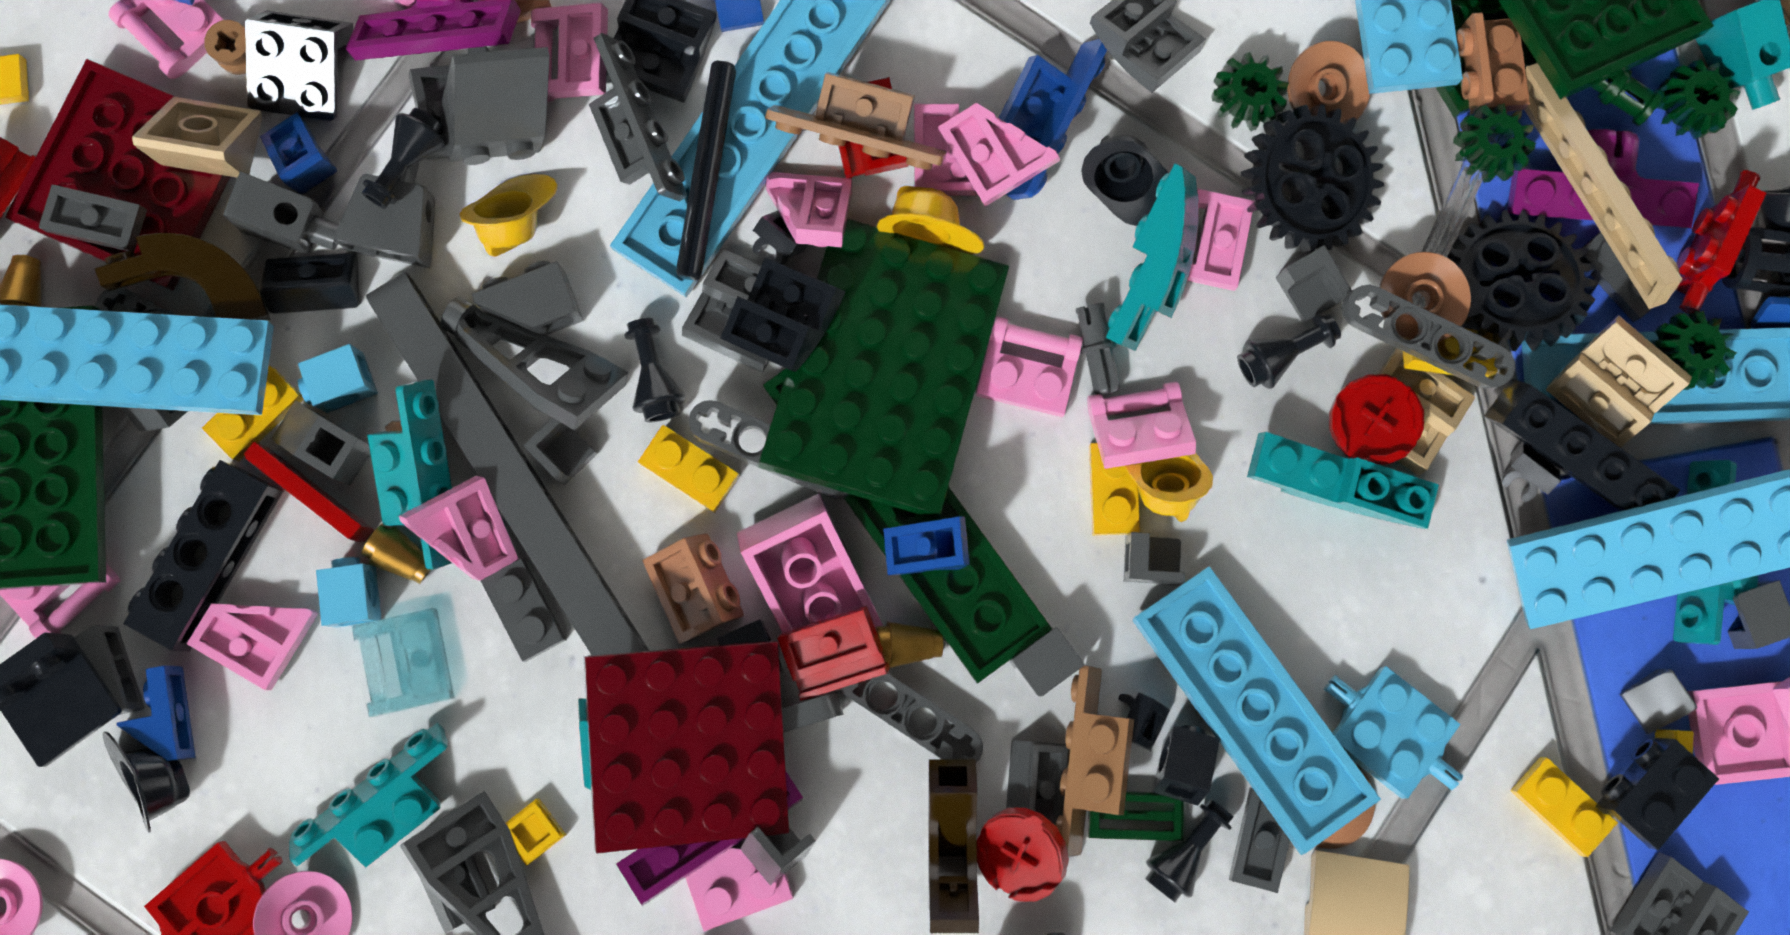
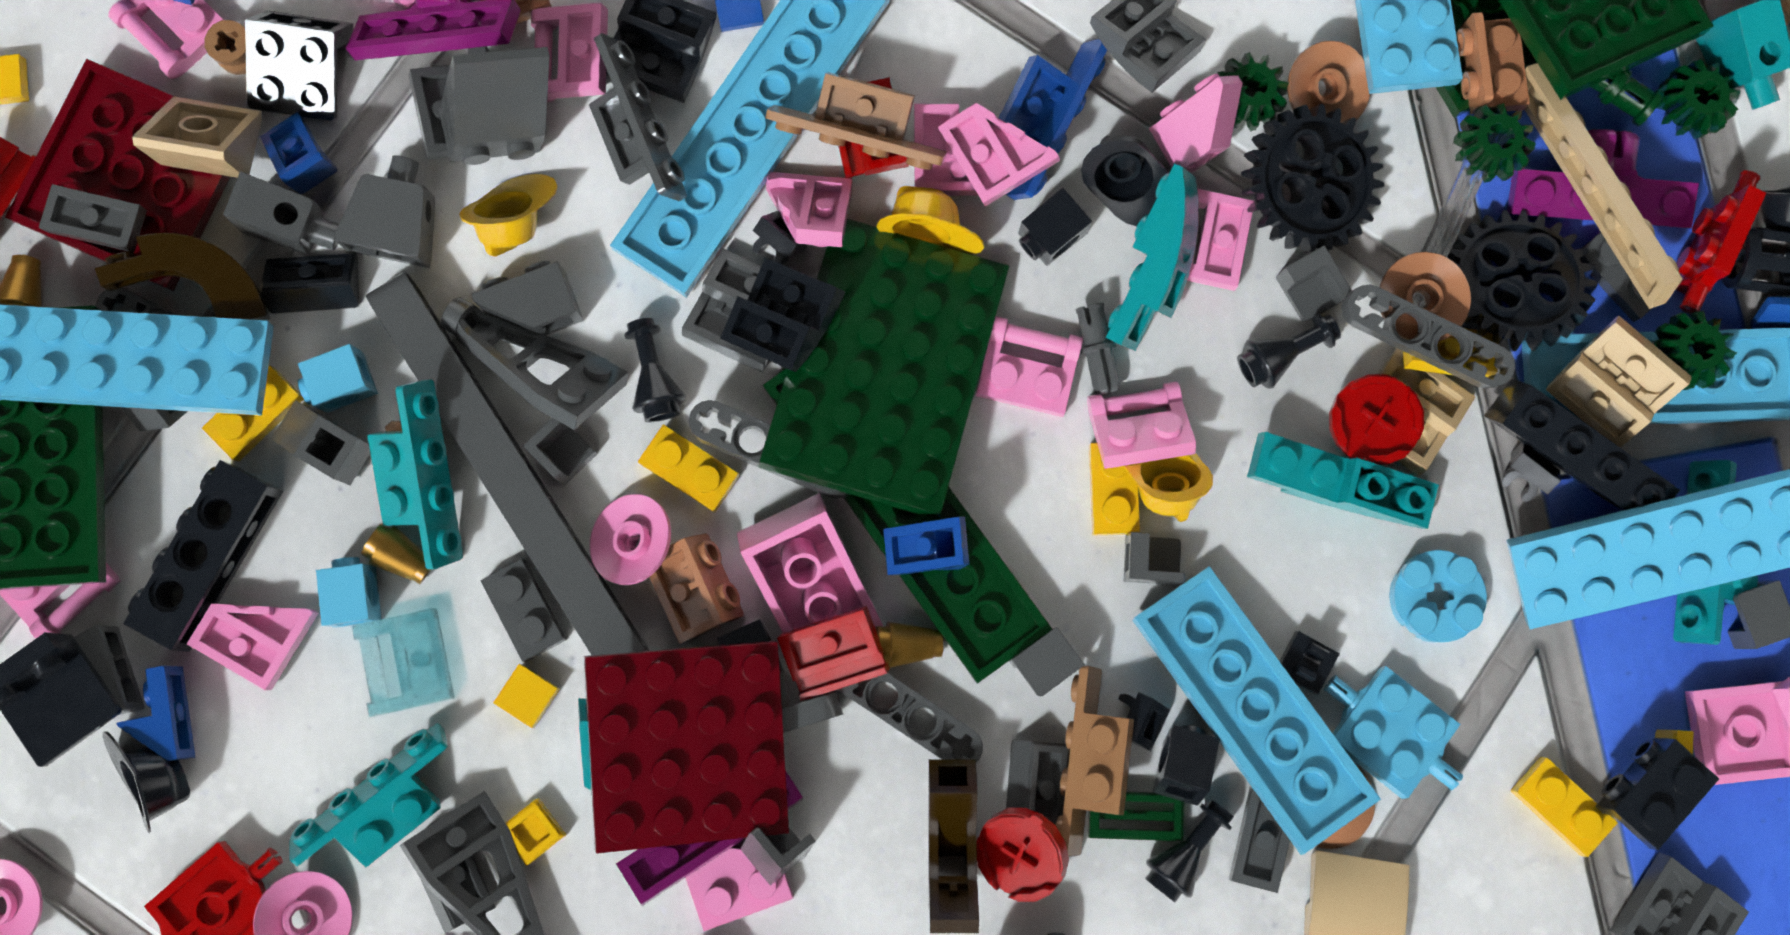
red tile [244,442,374,543] -> none
black piece [362,108,445,209] -> none
bright pink wing [398,476,519,581] -> none
black axle [676,60,736,280] -> none
slope [1619,669,1698,734] -> none
none -> yellow tile [493,664,560,728]
none -> bright pink dish [590,494,671,585]
none -> black brick [1018,188,1092,266]
none -> bright pink slope [1149,74,1242,172]
none -> black tile [1279,631,1340,694]
none -> medium azure plate [1389,550,1487,643]

